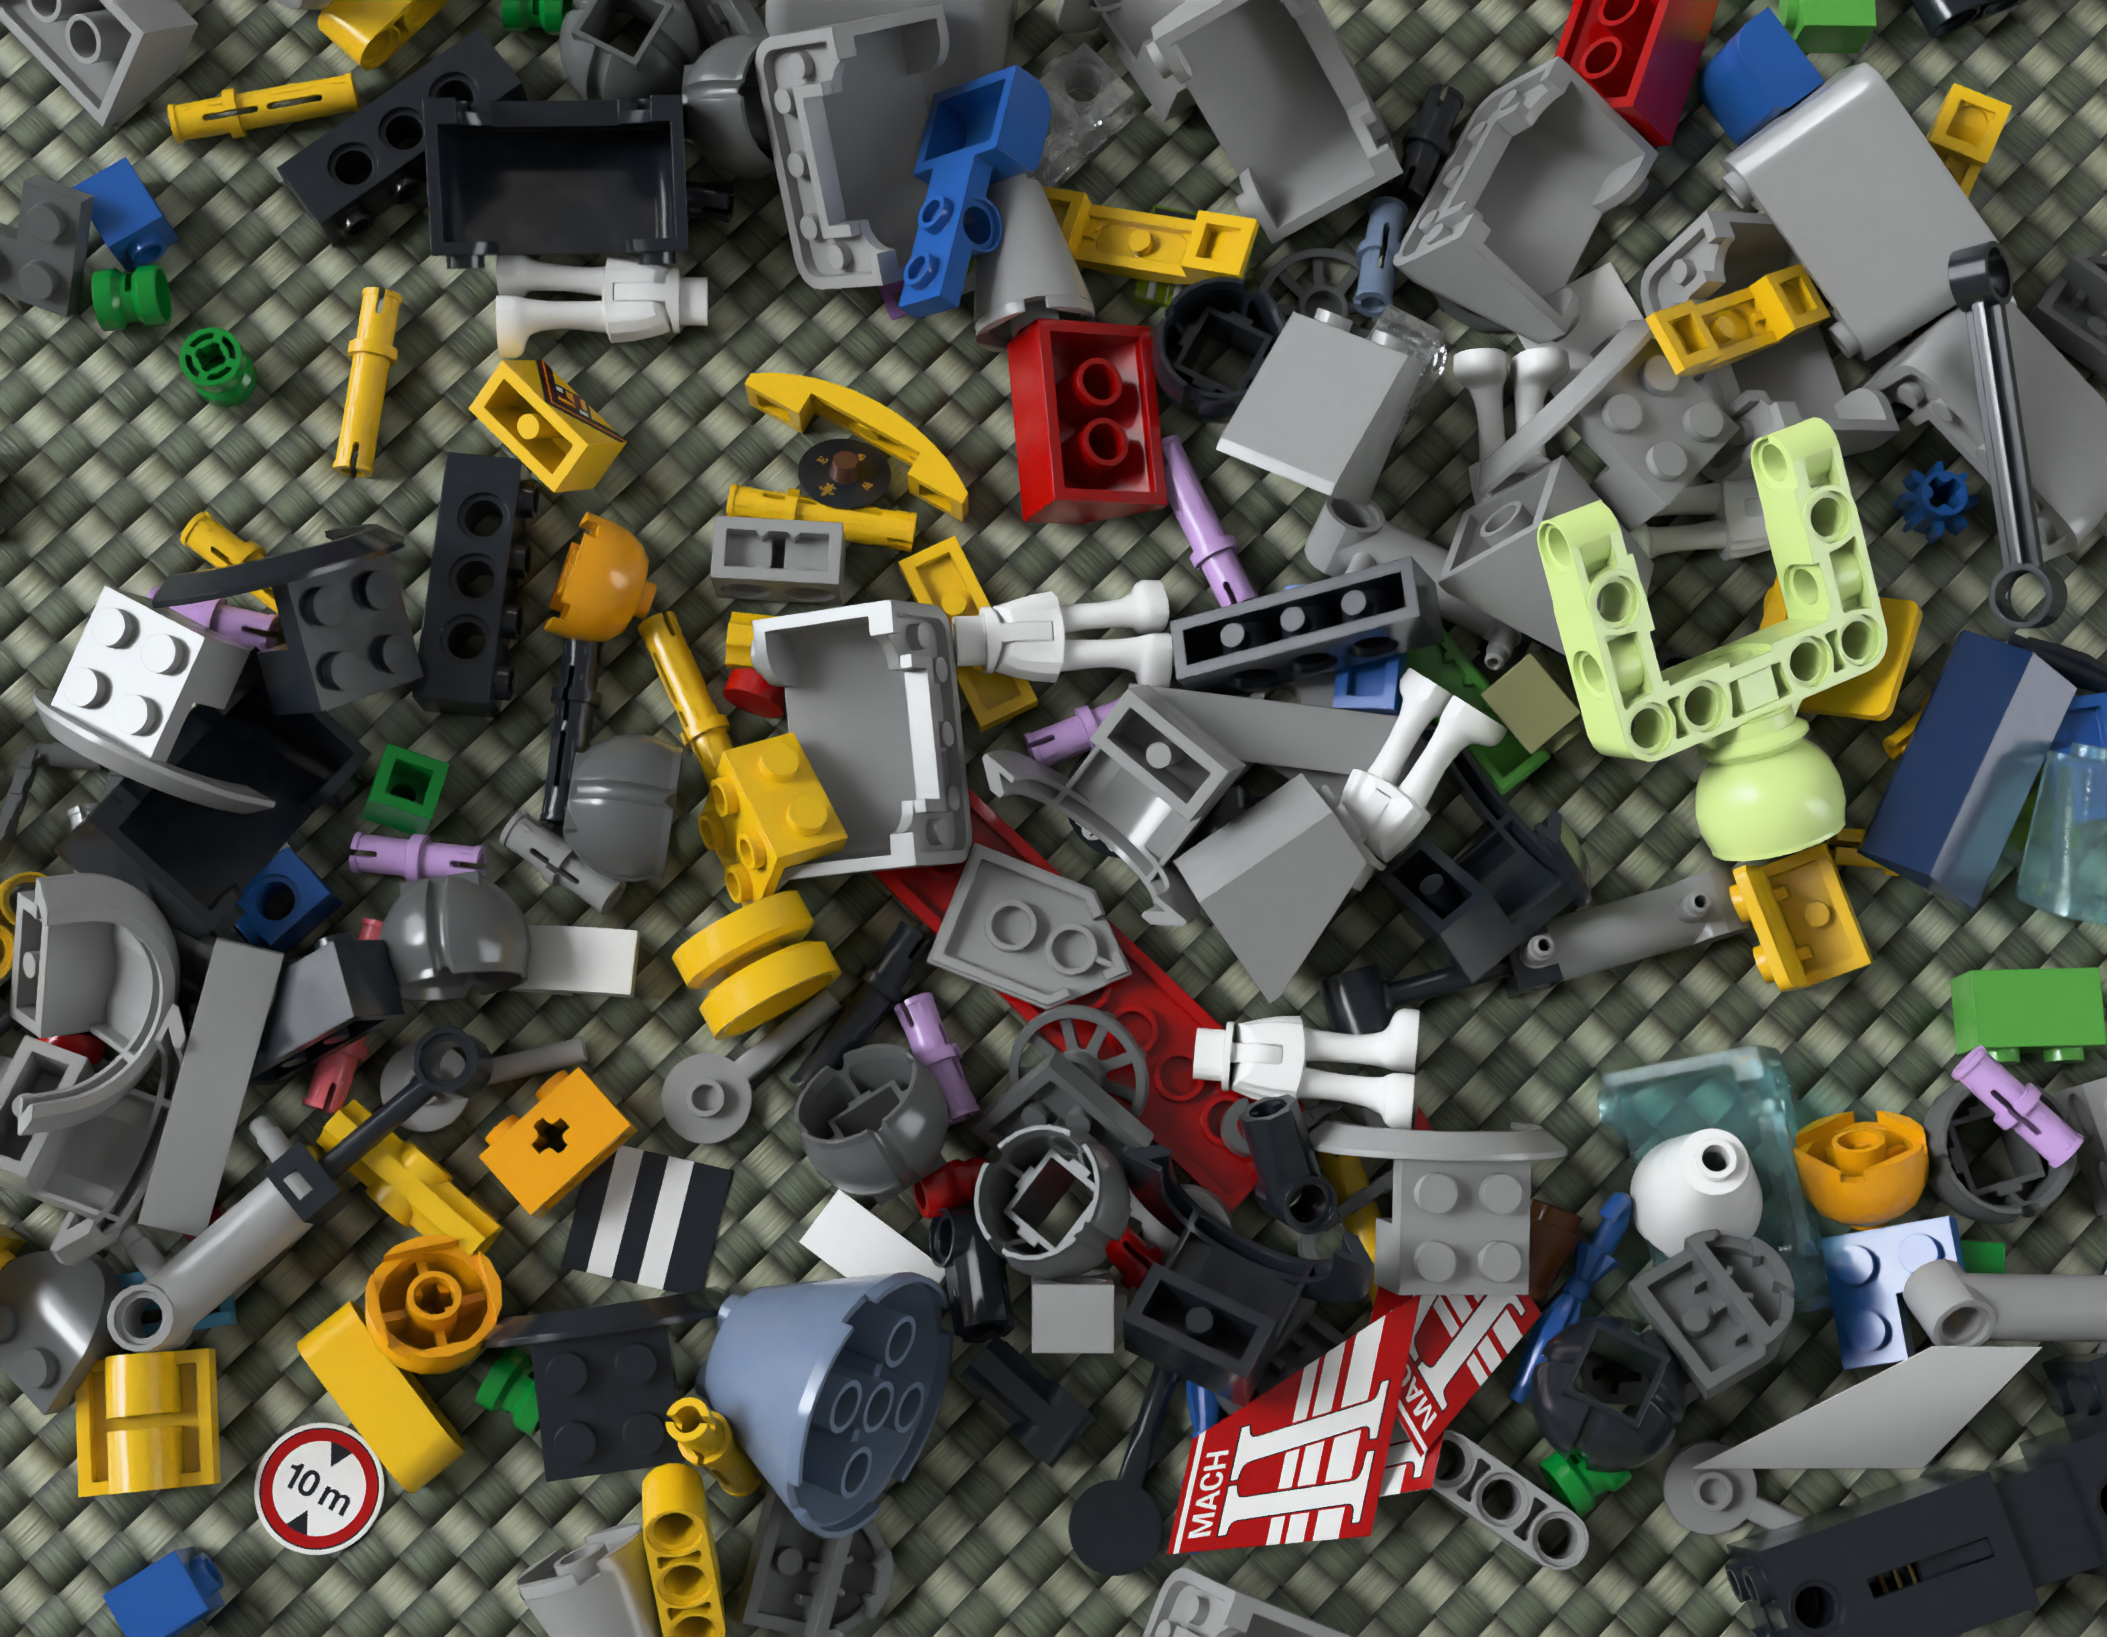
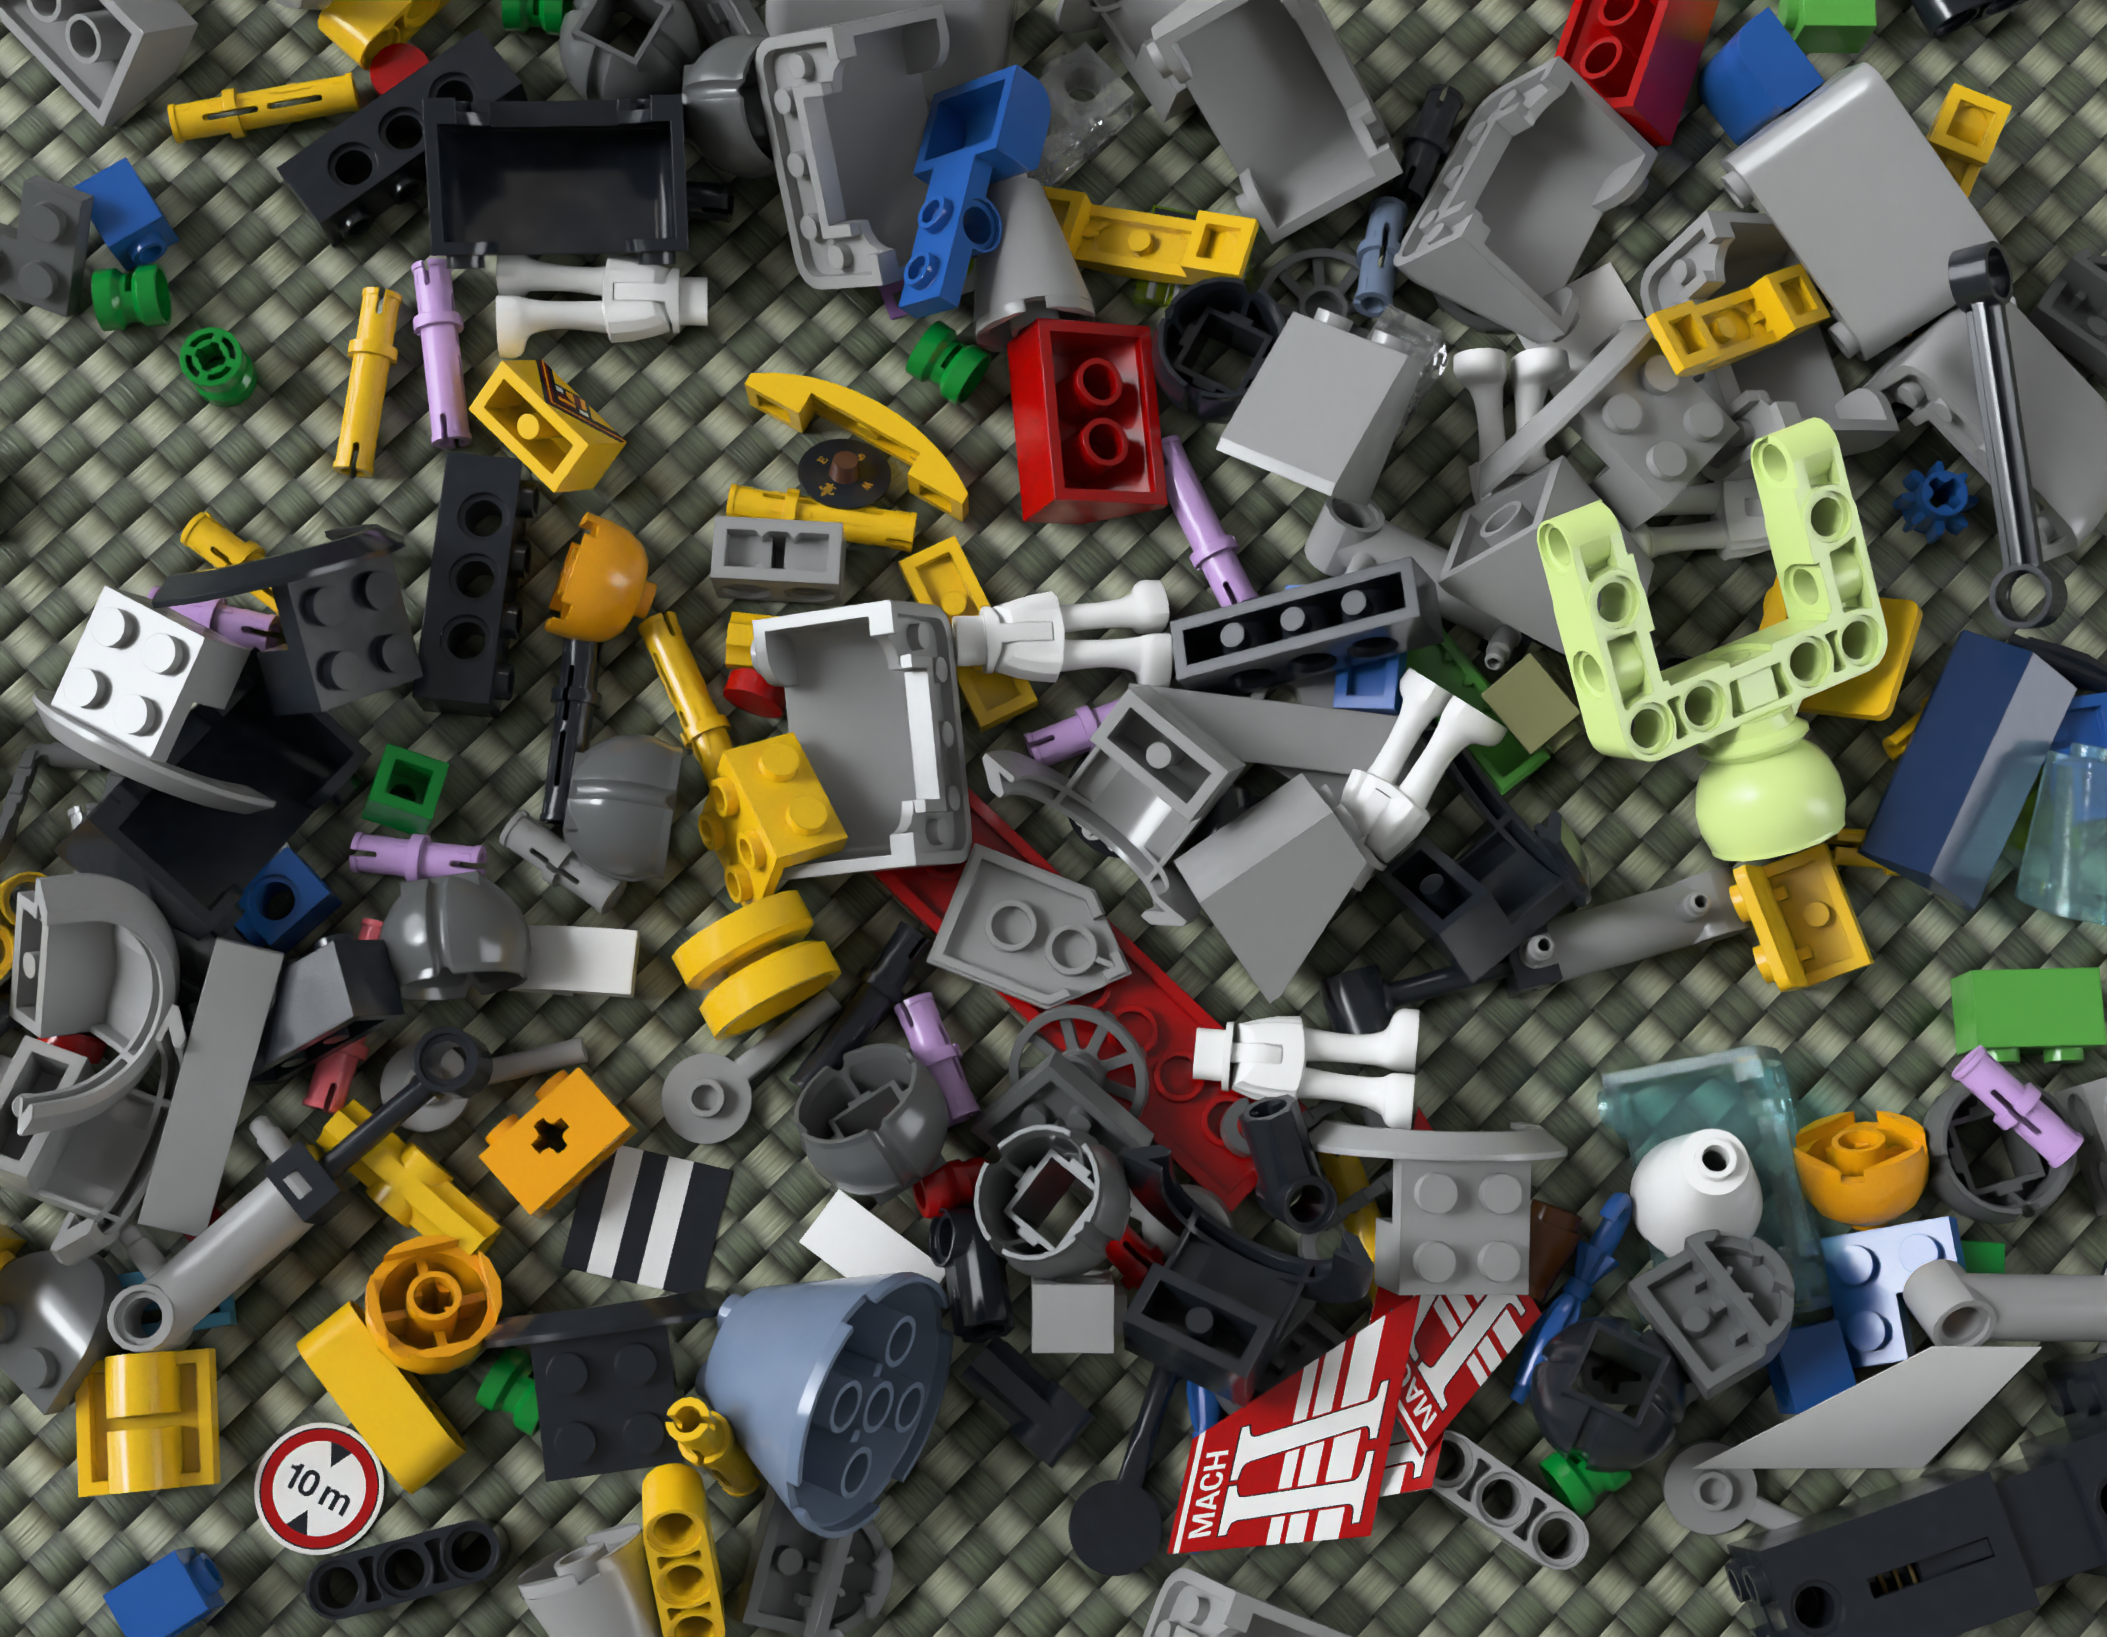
none -> black beam [306,1518,511,1620]
none -> red tile [370,43,429,97]
none -> lavender pin [411,258,473,449]
none -> green wheel [905,320,991,406]
none -> blue brick [1766,1319,1857,1414]

